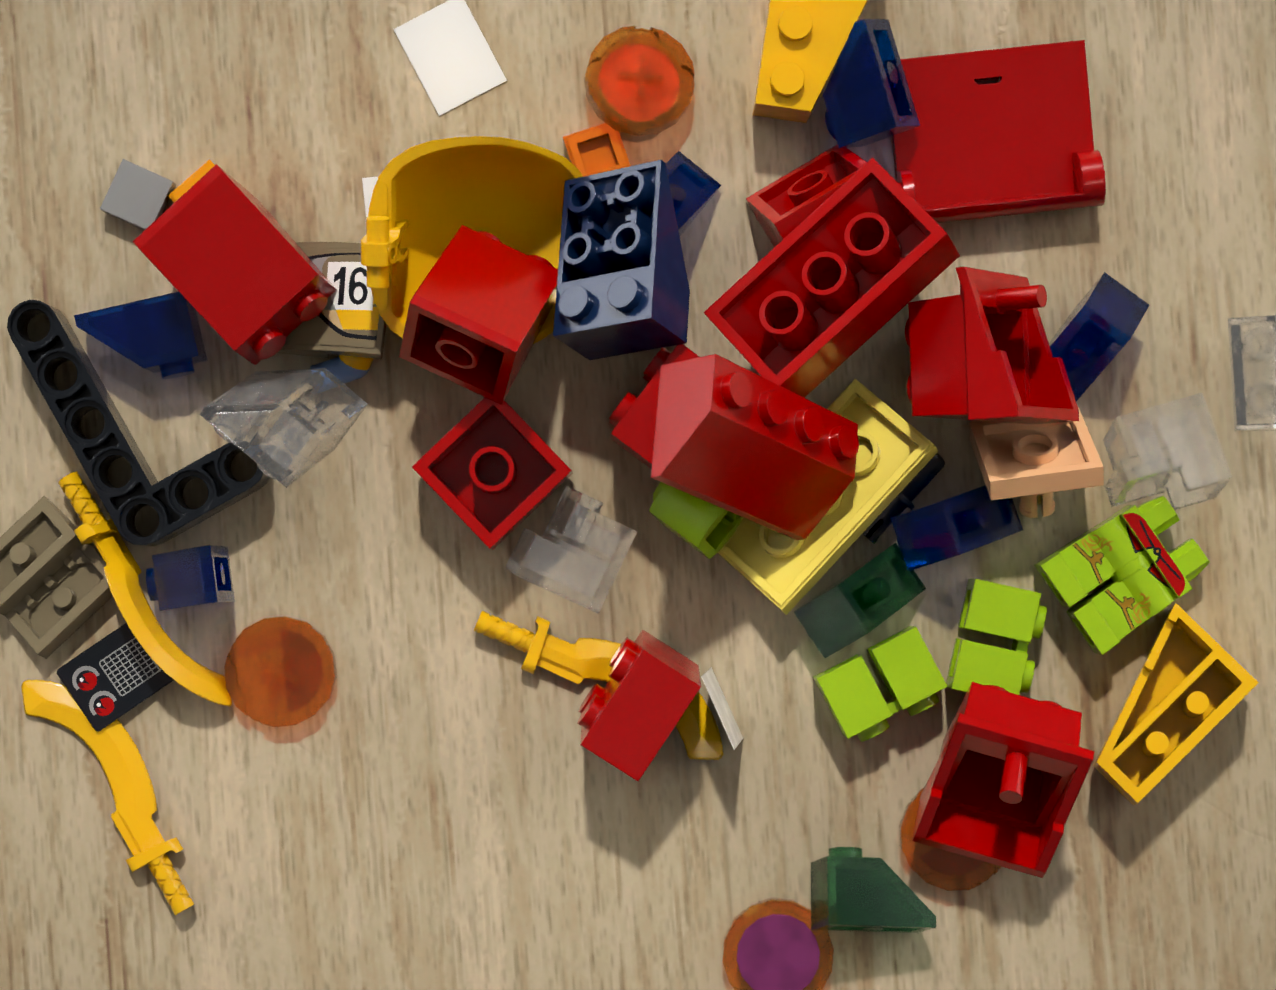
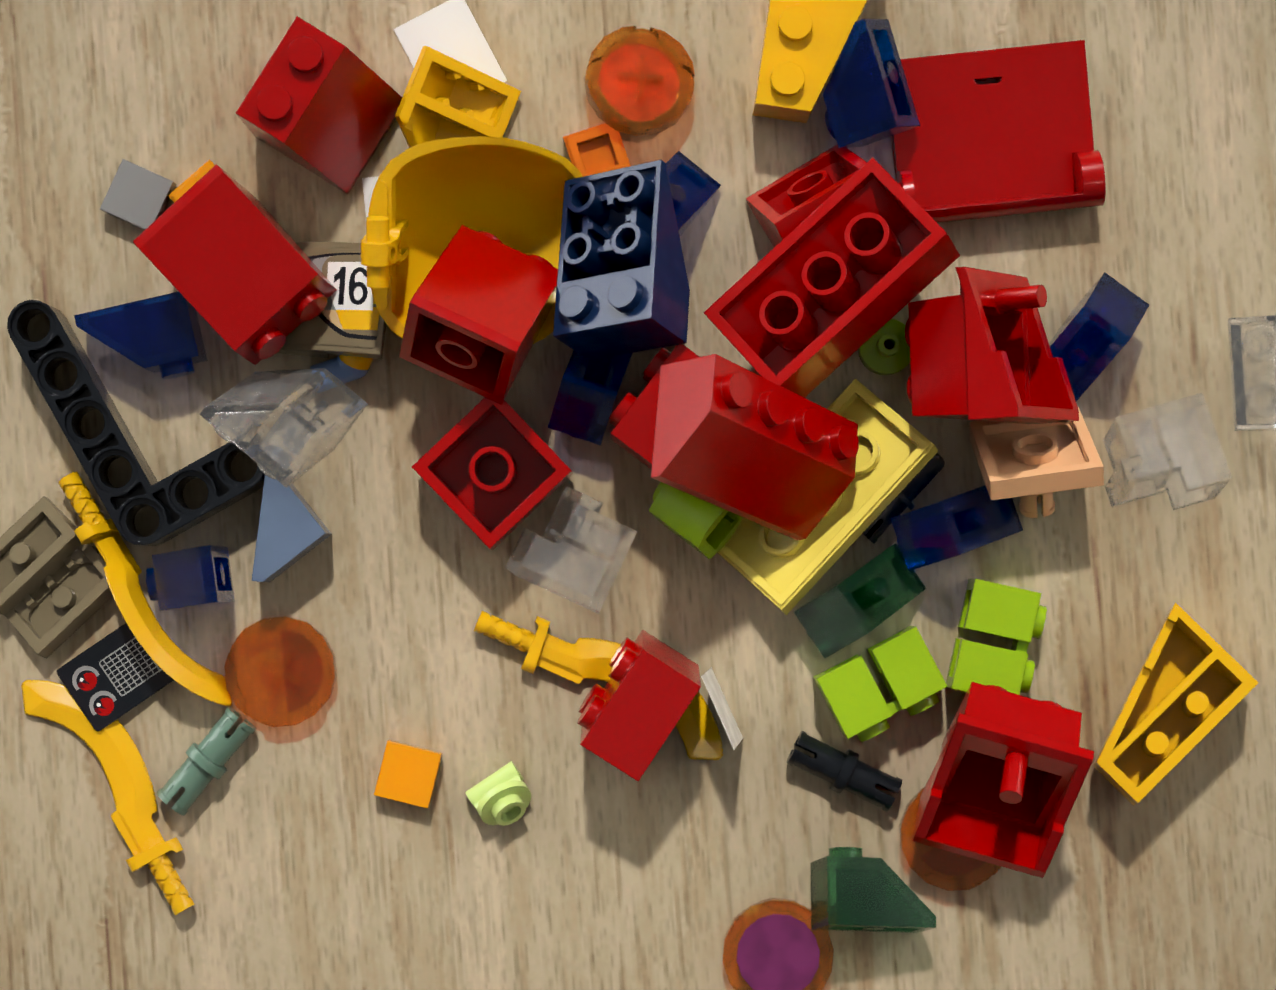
lime hips [1034,496,1210,655] -> none
none -> sand green pin [157,707,256,816]
none -> red slope [236,16,402,194]
none -> sand blue slope [251,469,332,582]
none -> light orange tile [374,740,443,809]
none -> yellow slope [395,46,521,148]
none -> yellowish green plate [465,761,531,826]
none -> clear blue slope [548,350,633,446]
none -> black pin [787,731,903,812]
none -> lime tile [858,319,910,375]

